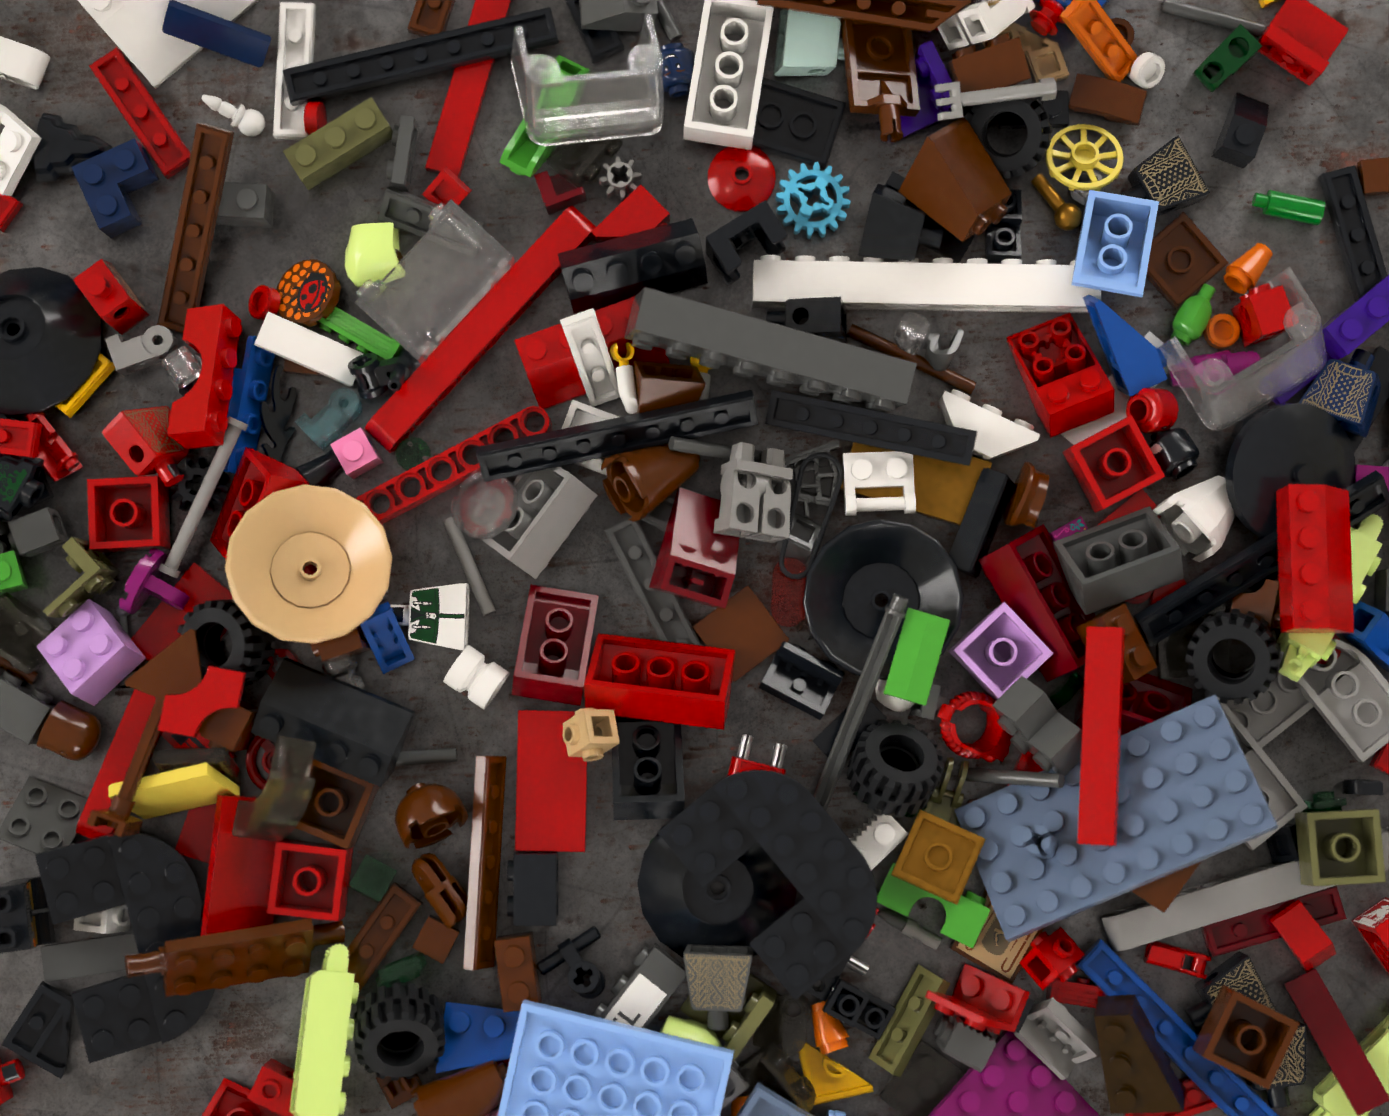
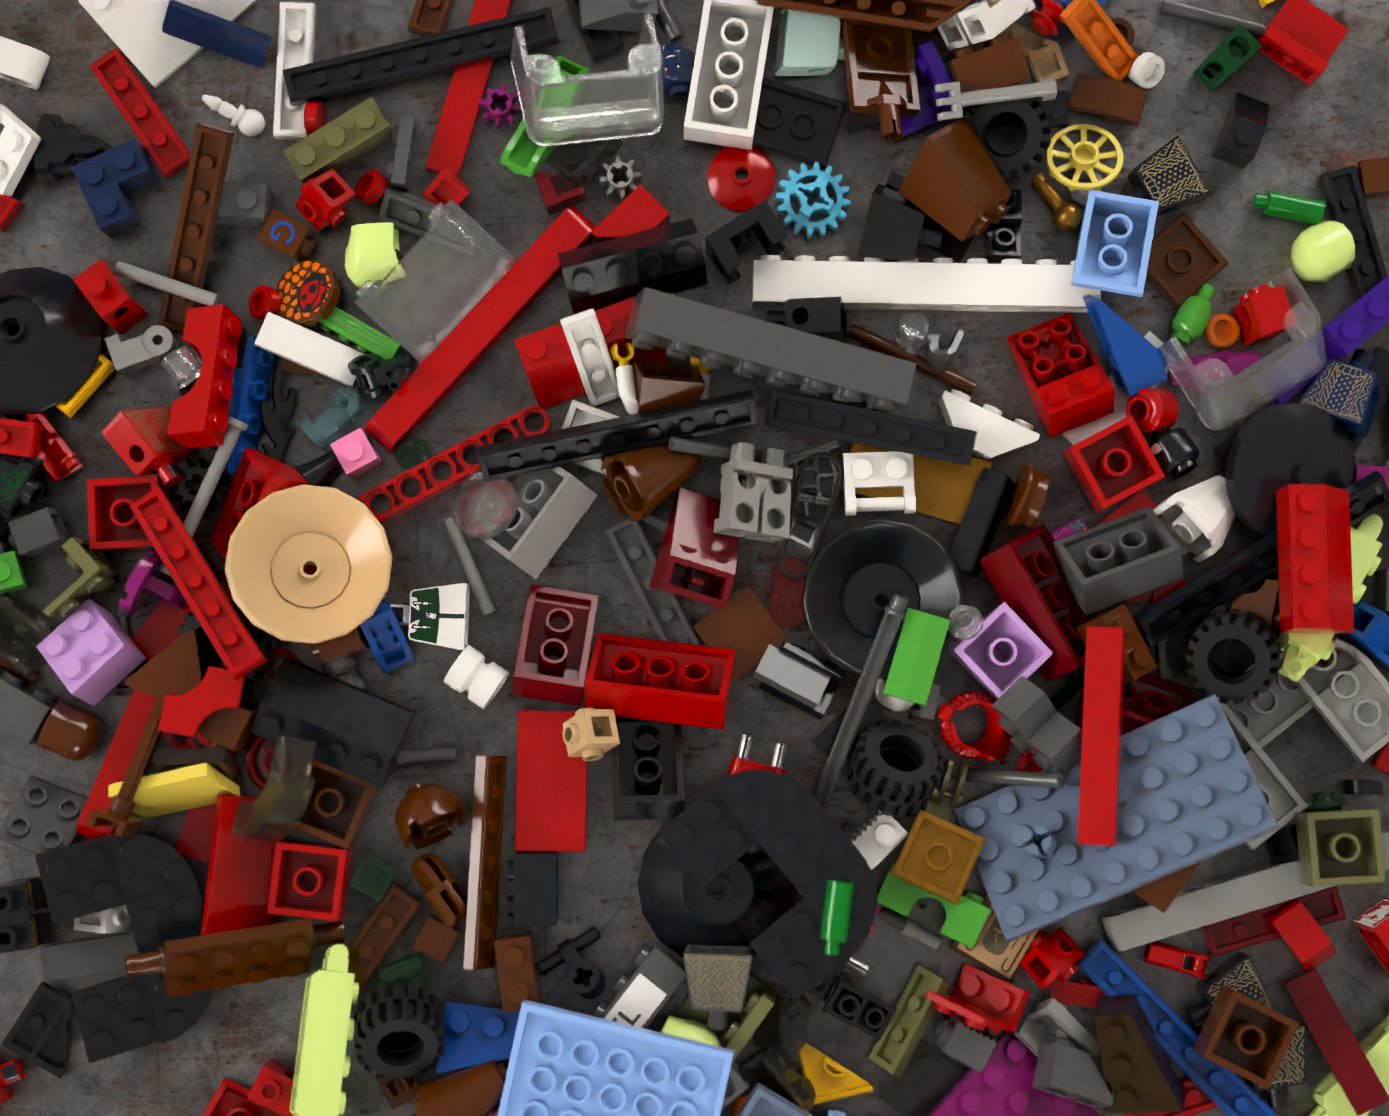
orange cone [810,1000,849,1055] -> none
orange cone [1223,243,1273,294] -> none
none -> light grey bar [114,261,219,306]
none -> red tile [129,487,267,681]
none -> reddish brown brick [257,208,316,263]
none -> red brick [295,168,356,231]
none -> red tile [355,170,388,206]
none -> magenta gear [479,84,523,130]
none -> tile [752,644,831,709]
none -> green cylinder [820,879,854,955]
none -> clear plate [948,605,984,640]
none -> dark grey slope [1032,1039,1114,1108]
none -> yellowish green piece [1290,221,1355,283]

